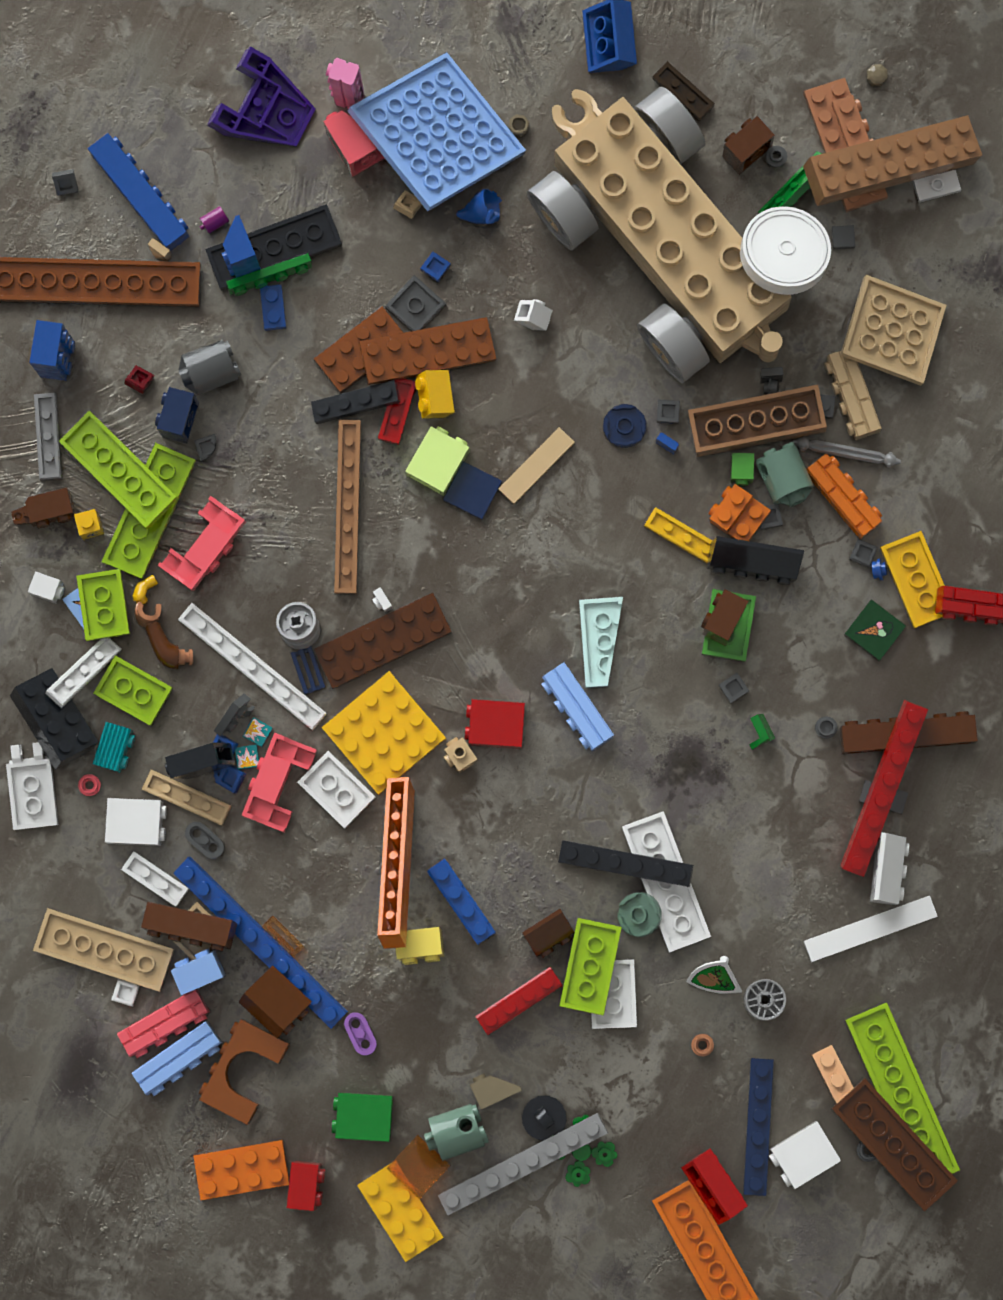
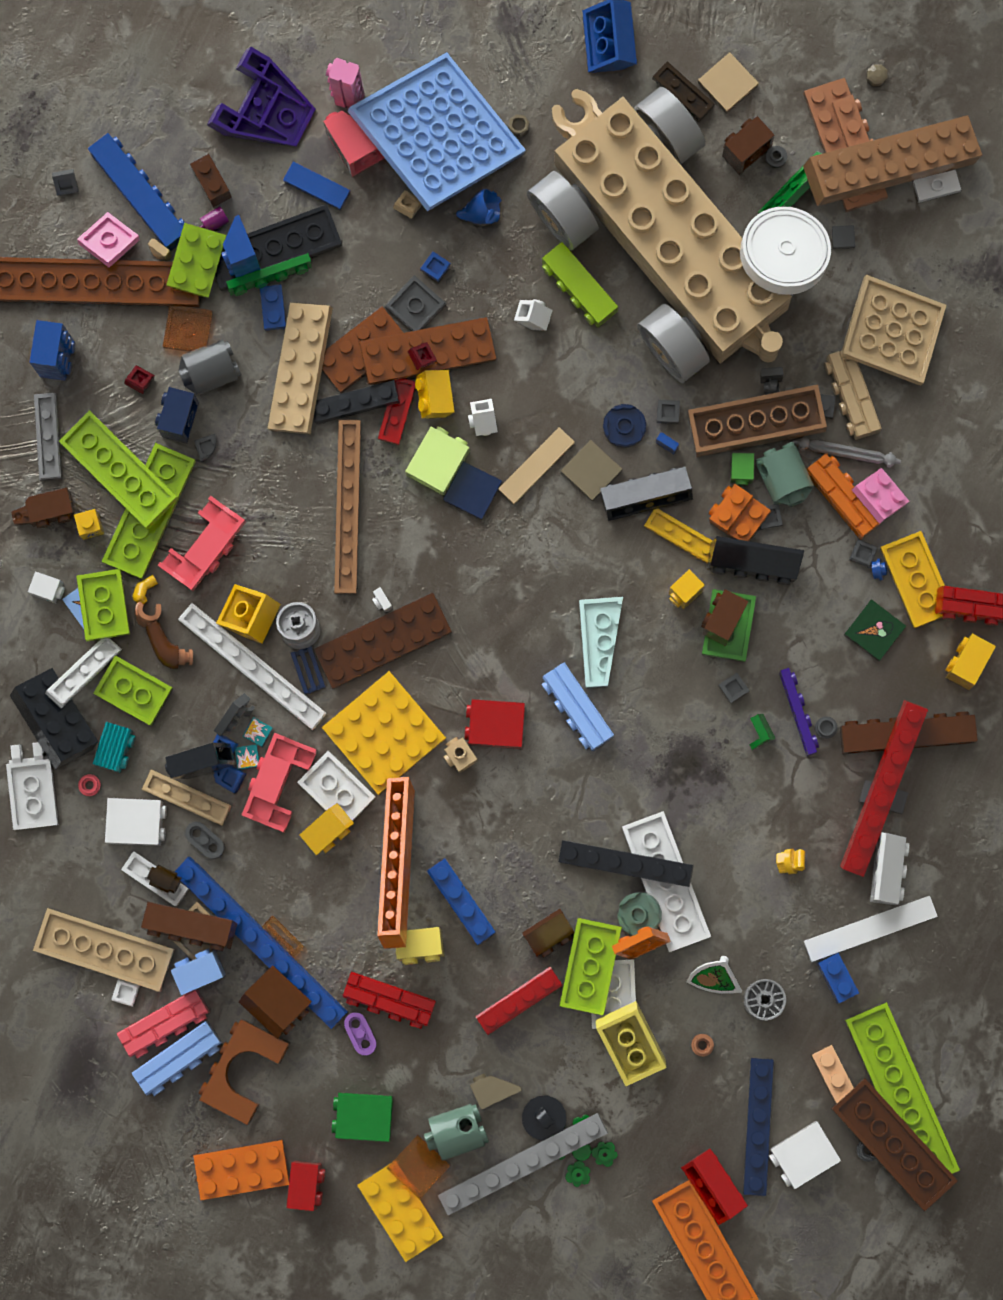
none -> bright pink plate [77,212,140,267]
none -> dark brown brick [147,864,182,894]
none -> clear orange tile [163,305,213,352]
none -> lime plate [166,223,226,298]
none -> reddish brown brick [190,154,232,208]
none -> yellow slope [216,584,281,644]
none -> tan plate [267,303,333,434]
none -> blue tile [283,161,350,211]
none -> yellow brick [299,803,354,855]
none -> red brick [342,971,436,1029]
none -> dark red tile [407,342,437,370]
none -> white brick [468,399,498,436]
none -> lime brick [542,242,618,328]
none -> dark tan tile [561,440,623,502]
none -> light yellow brick [596,1001,667,1086]
none -> brick [600,467,693,521]
none -> orange plate [612,927,671,960]
none -> yellow brick [669,569,705,609]
none -> tan tile [698,52,759,113]
none -> yellow piece [776,849,805,874]
none -> dark purple plate [779,668,819,757]
none -> blue brick [817,953,859,1004]
none -> bright pink plate [852,468,910,524]
none -> yellow brick [945,633,996,690]

